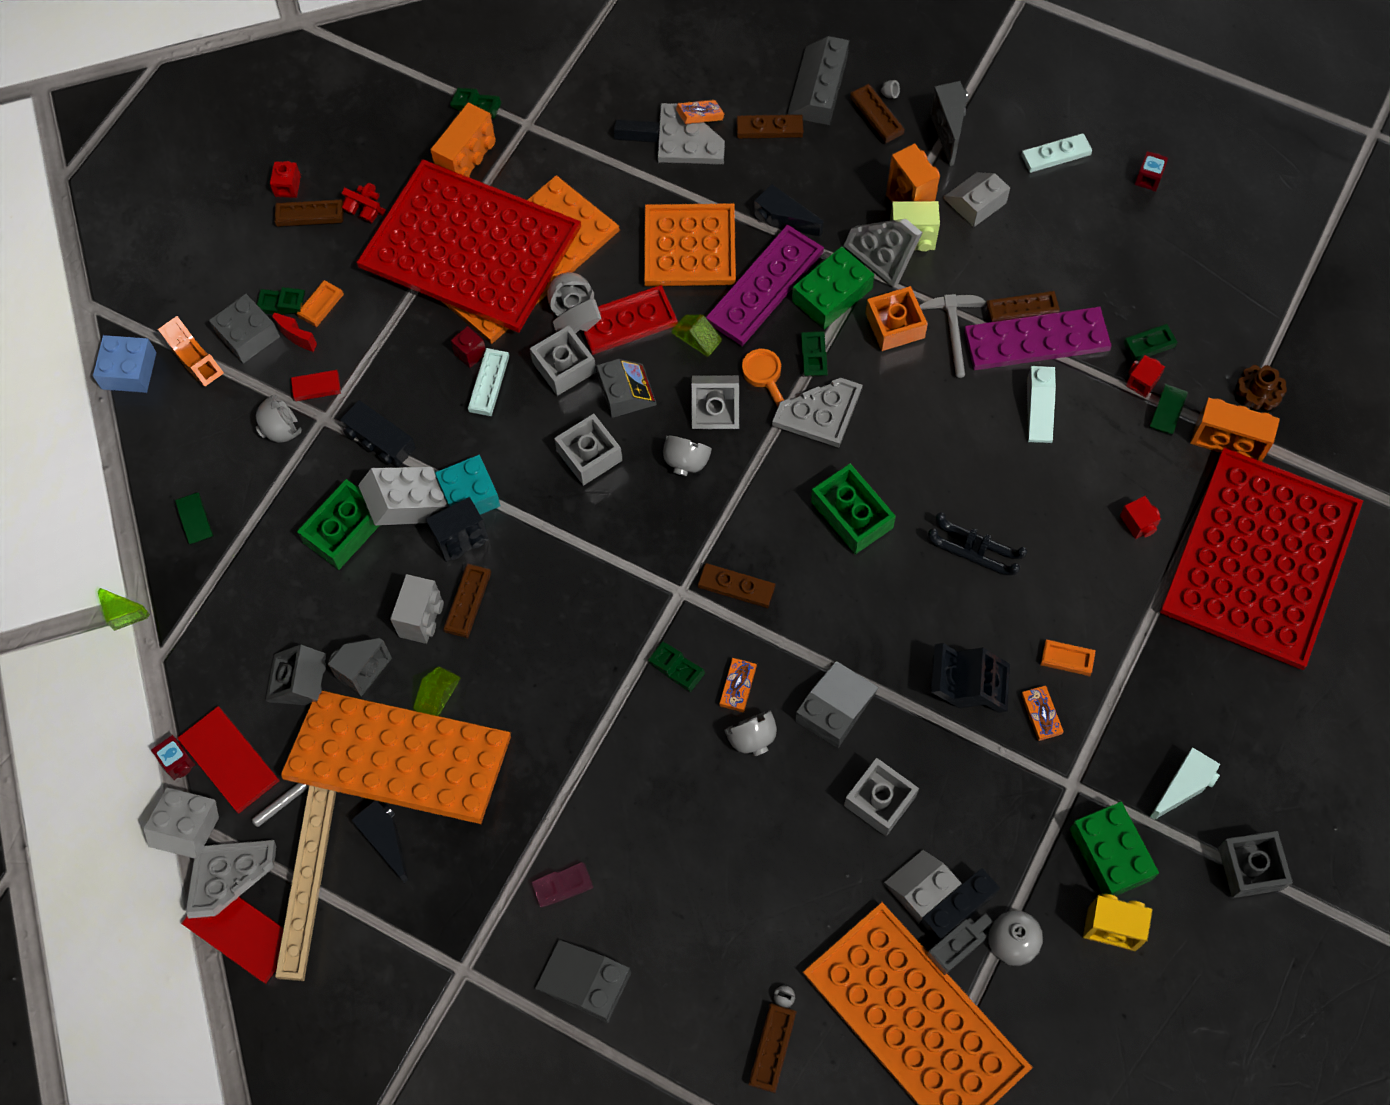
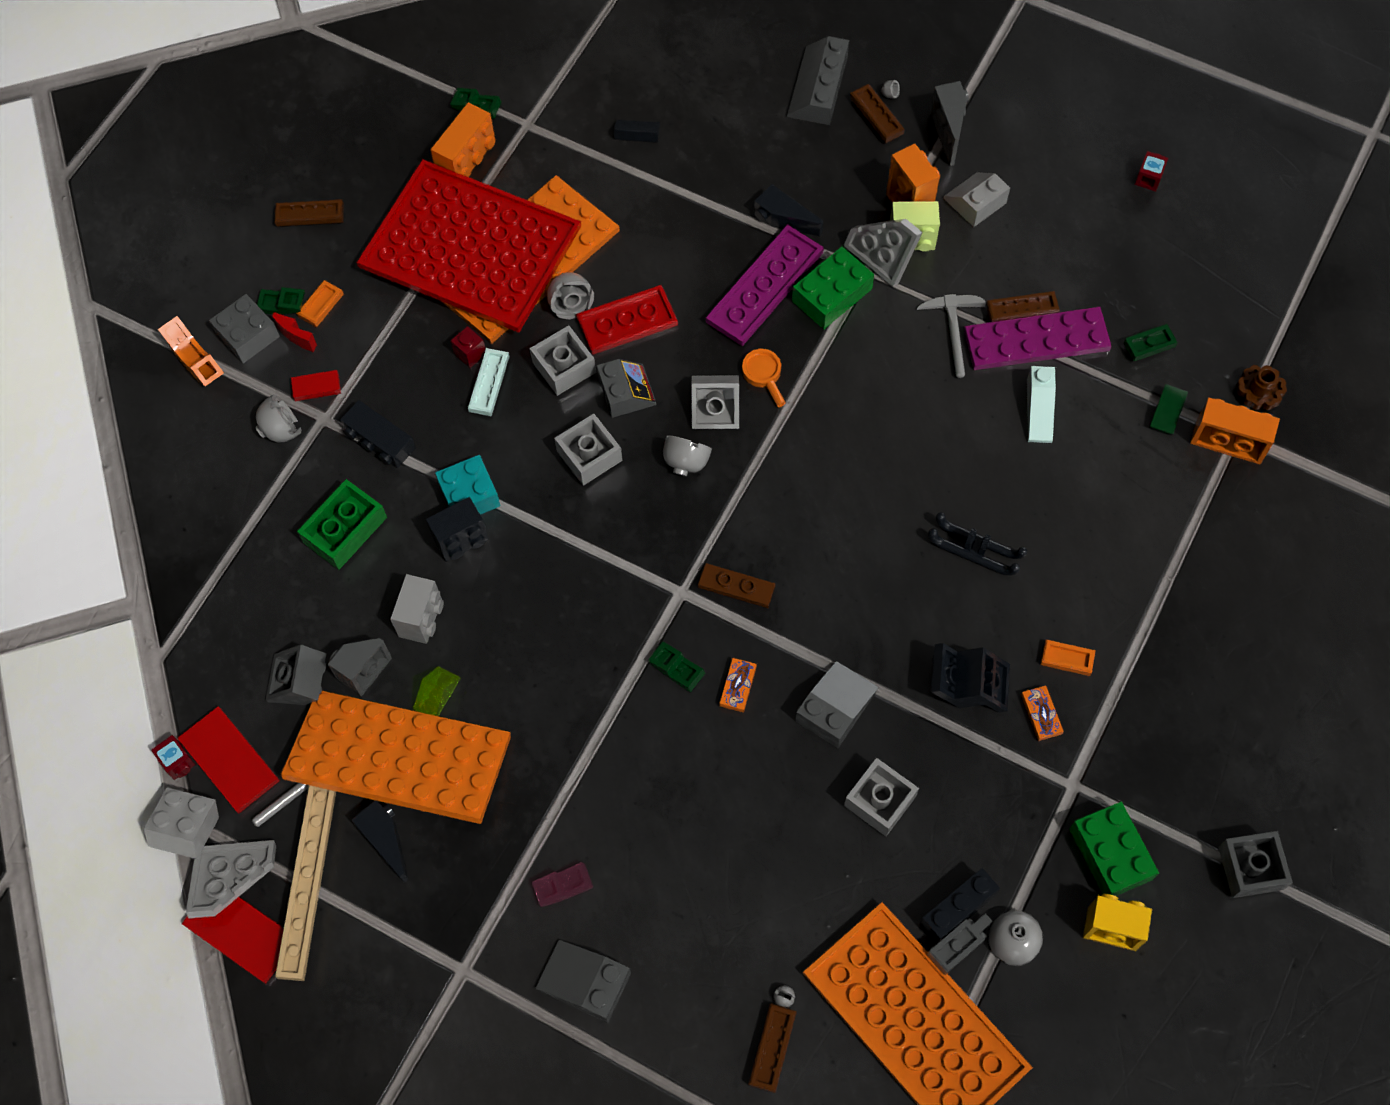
medium blue brick [93,335,157,393] -> none
clear neon green slope [98,588,150,631] -> none
dark green slope [175,492,214,545] -> none
red brick [270,161,301,198] -> none
red hips [342,183,386,223] -> none
light grey brick [358,467,449,525] -> none
reddish brown plate [444,564,491,638] -> none
light grey slope [553,299,602,334] -> none
orange plate [645,203,736,286] -> none
light grey plate [658,103,725,164] -> none
clear neon green slope [671,315,722,357] -> none
orange tile [676,100,724,124] -> none
light grey cylinder [724,710,777,756] -> none
reddish brown plate [737,115,803,138] -> none
light grey plate [772,378,863,448] -> none
dark green slope [801,332,828,377] -> none
green brick [811,463,896,555] -> none
orange brick [865,286,928,351] -> none
light grey slope [884,850,962,924] -> none
light aqua plate [1021,133,1092,173] -> none
red brick [1120,496,1161,539] -> none
red brick [1126,355,1165,398] -> none
light aqua slope [1150,748,1220,820] -> none
red plate [1160,448,1363,670] -> none

